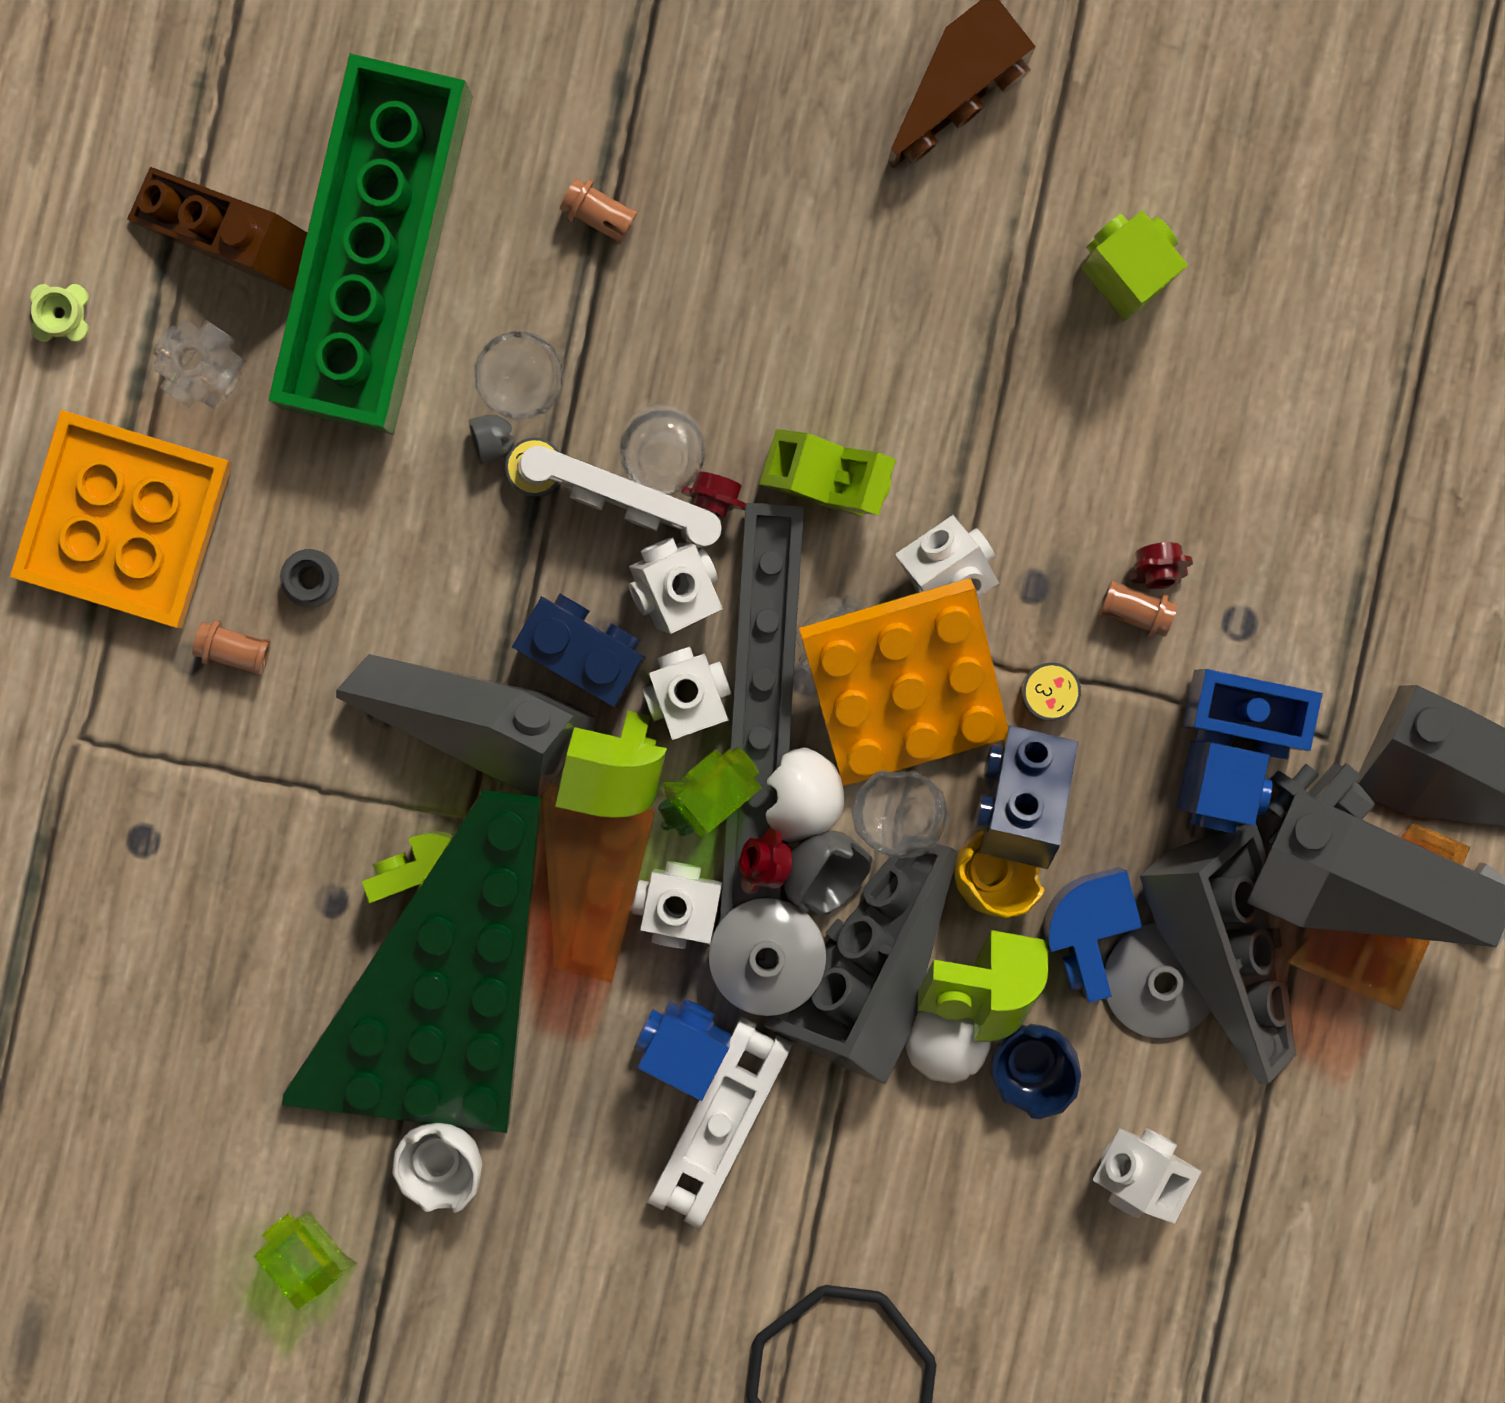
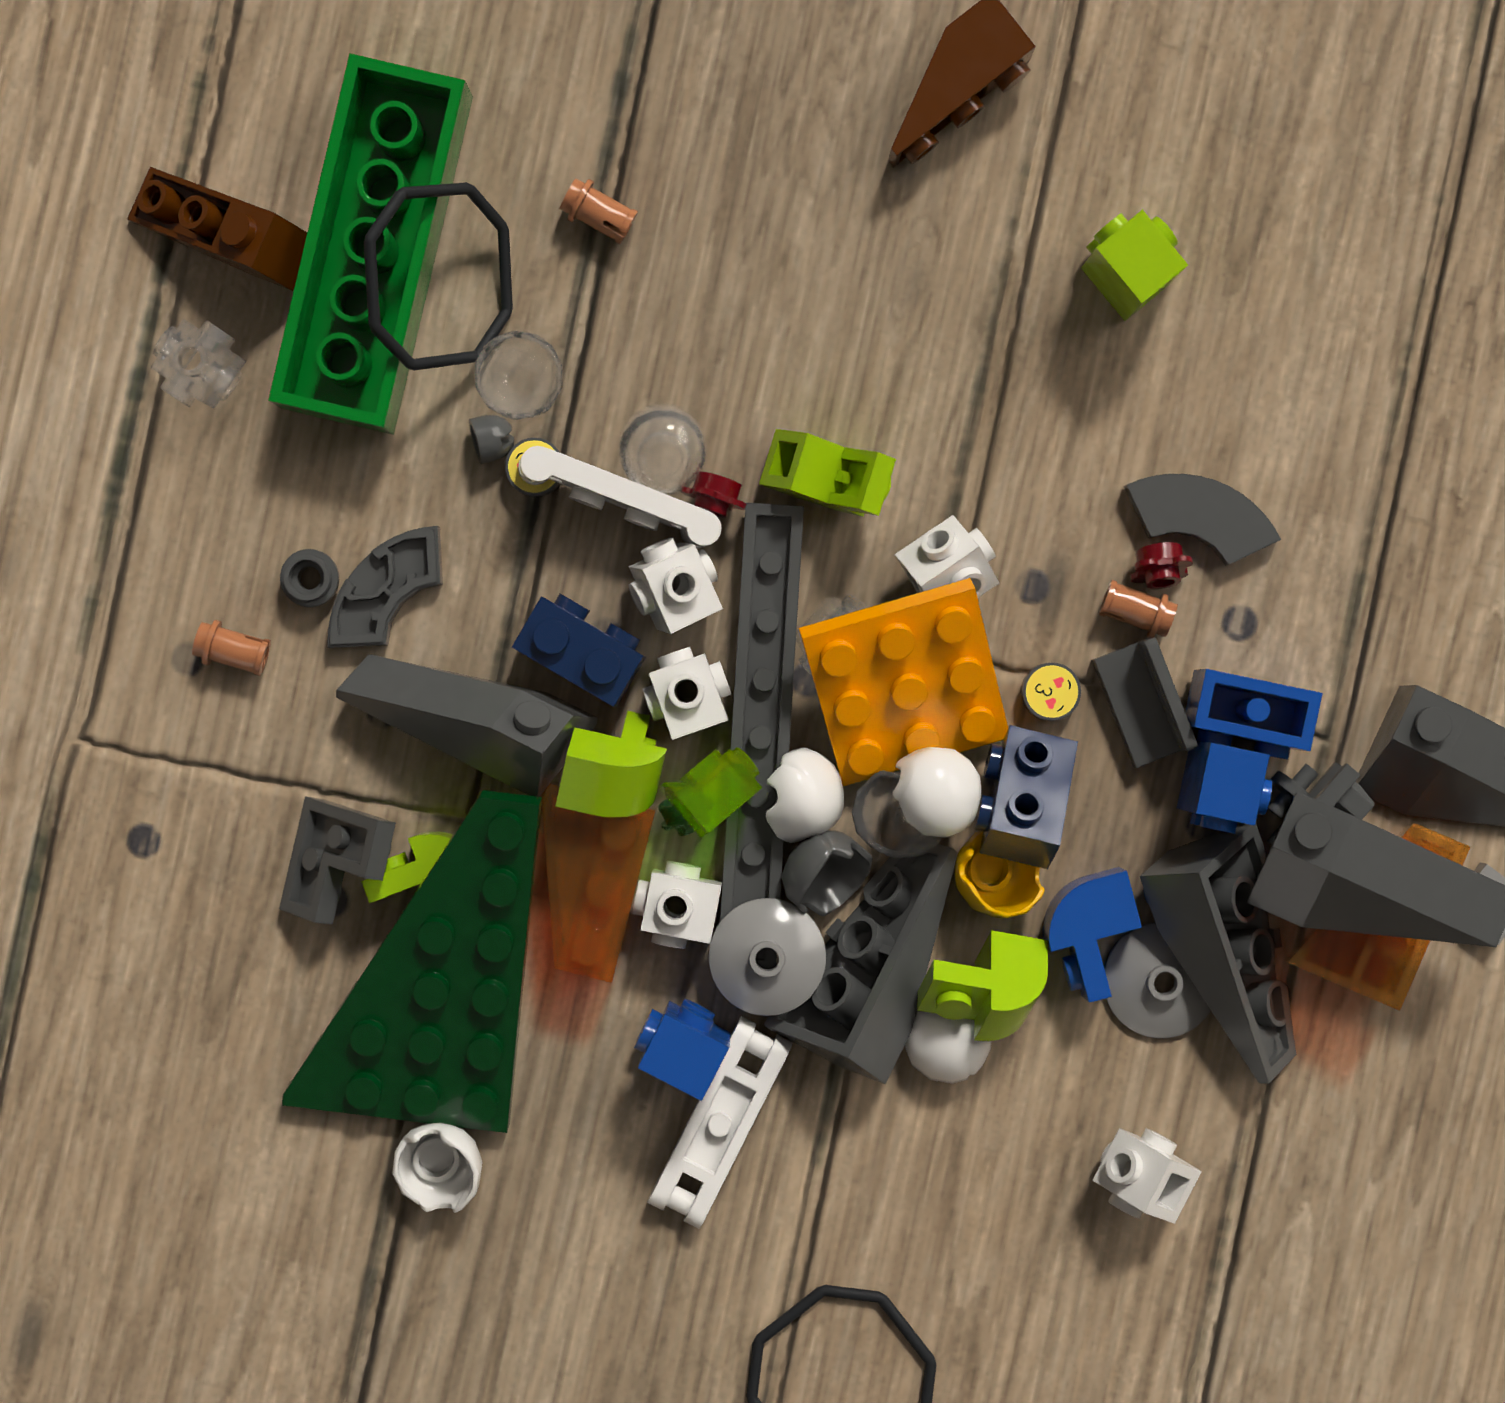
light orange plate [10,410,233,629] -> none
yellowish green plate [30,284,89,342] -> none
clear neon green window [253,1212,357,1311] -> none
dark red plate [739,828,792,894] -> none
dark blue hair [990,1023,1081,1119] -> none
none -> dark grey plate [279,796,396,925]
none -> dark grey tile [328,526,443,648]
none -> black piece [364,182,513,371]
none -> white hair [893,747,981,838]
none -> dark grey panel [1091,637,1198,768]
none -> dark grey tile [1123,474,1281,566]

